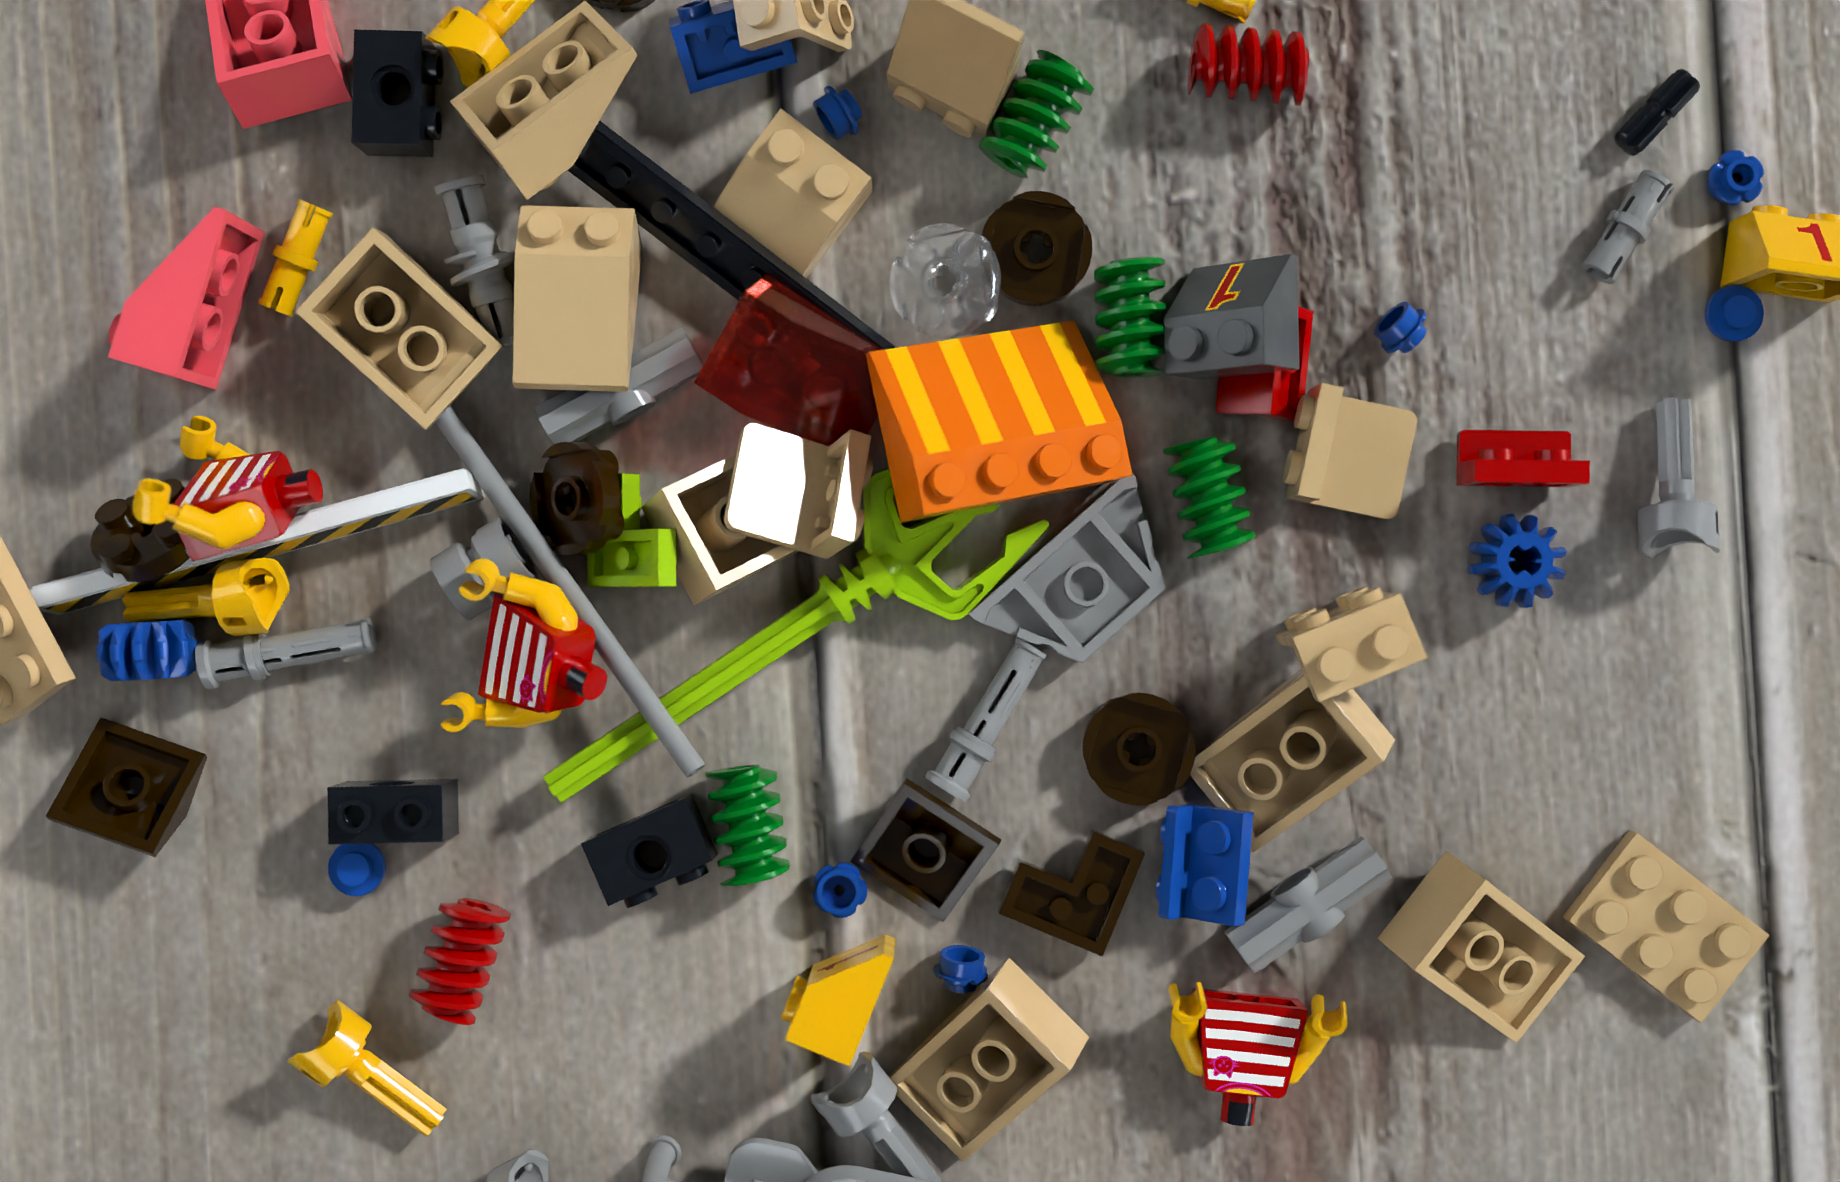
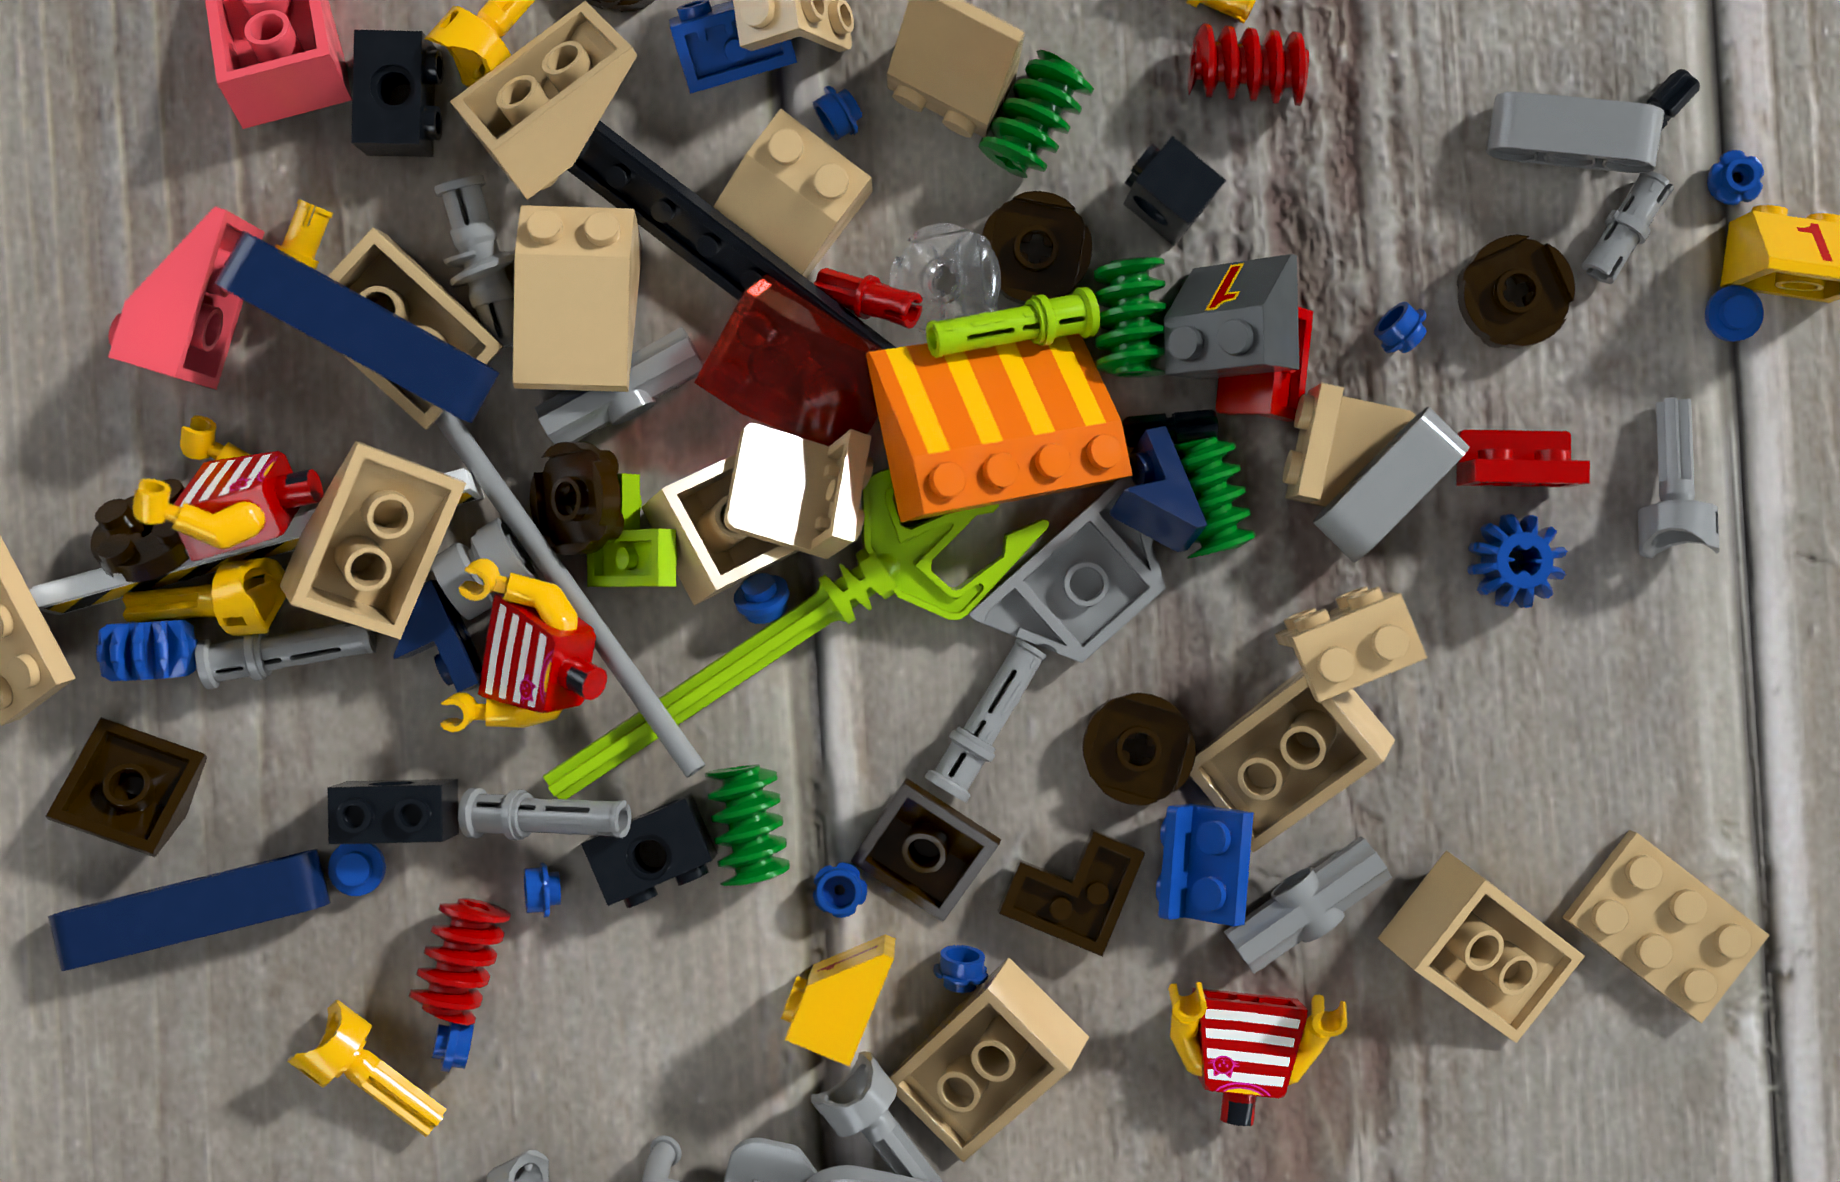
none -> dark blue beam [48,849,331,971]
none -> dark blue beam [215,231,499,423]
none -> tan slope [280,441,466,639]
none -> dark blue slope [393,580,483,692]
none -> blue plate [431,1022,474,1072]
none -> light grey pin [458,788,631,840]
none -> blue plate [524,862,561,918]
none -> blue plate [734,573,790,624]
none -> red axle [814,268,923,329]
none -> lime pin [926,287,1100,358]
none -> dark blue slope [1109,426,1207,552]
none -> black piece [1122,409,1219,447]
none -> black brick [1123,136,1226,246]
none -> light grey beam [1313,407,1470,563]
none -> dark brown plate [1457,234,1576,349]
none -> light grey beam [1486,92,1665,173]

